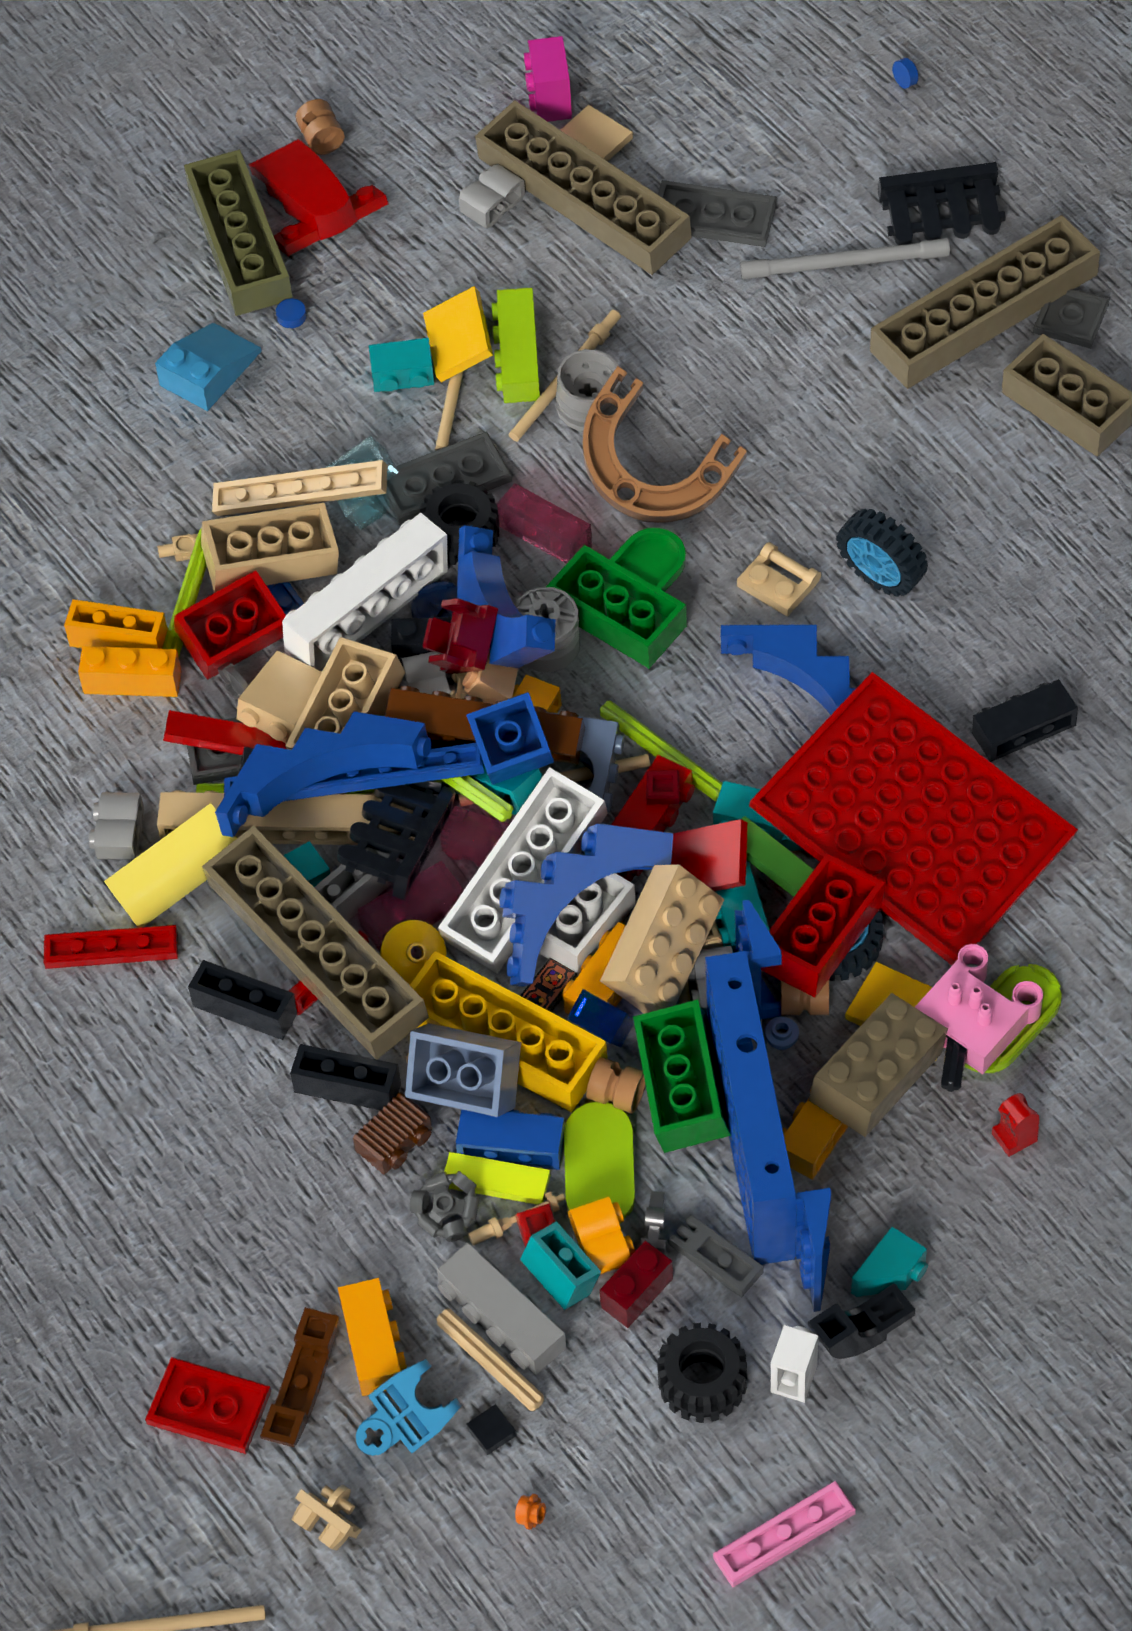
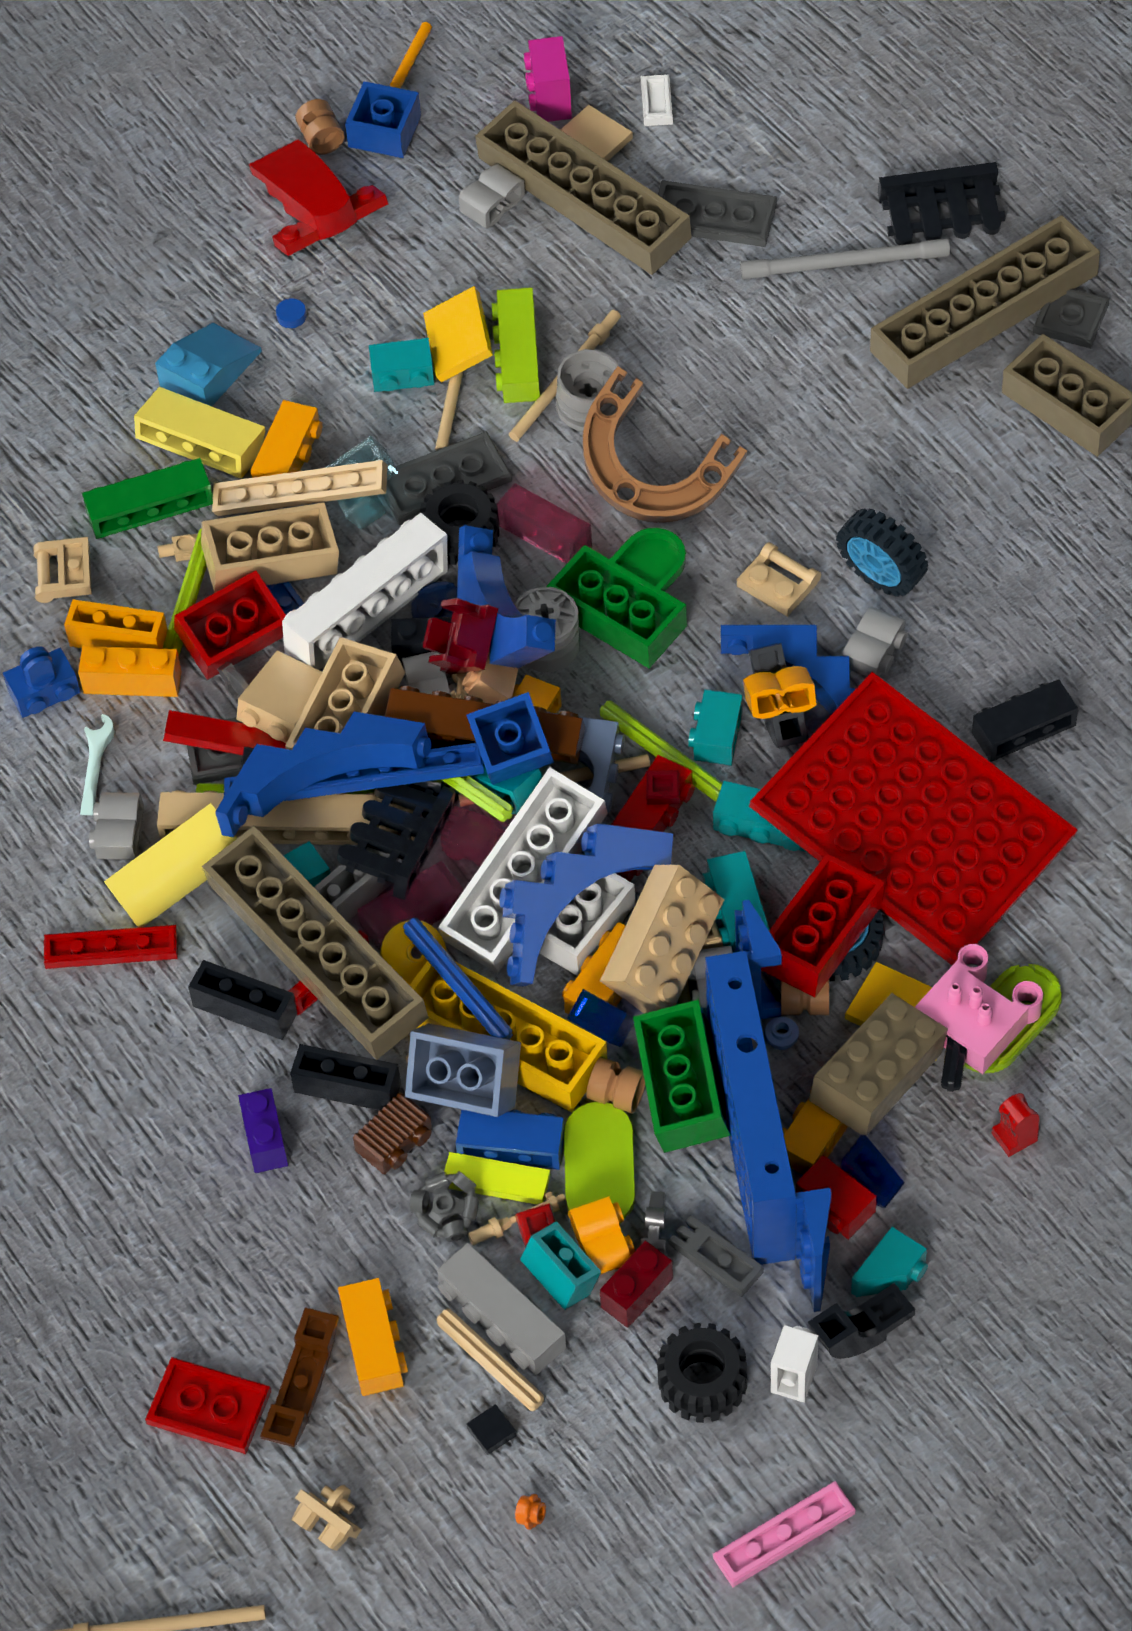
olive brick [184,149,292,316] -> none
dark azure piece [356,1359,462,1456] -> none
tile [520,958,578,1012] -> none
red tile [671,819,748,892] -> none
bright green tile [742,816,814,897] -> none
blue tile [892,58,919,89] -> none
none -> blue brick [3,646,81,718]
none -> tan plate [33,537,92,603]
none -> light aqua piece [80,714,115,816]
none -> green brick [82,458,213,539]
none -> light yellow brick [134,387,265,479]
none -> dark purple brick [238,1088,288,1173]
none -> light orange brick [251,400,323,478]
none -> blue brick [345,81,421,158]
none -> light orange bar [390,22,432,89]
none -> blue axle [403,918,513,1040]
none -> white tile [640,74,673,126]
none -> teal brick [688,689,743,766]
none -> light orange brick [743,666,817,719]
none -> black arch [748,643,809,748]
none -> red brick [796,1155,876,1240]
none -> clear blue slope [841,1134,905,1208]
none -> light grey brick [842,606,908,677]

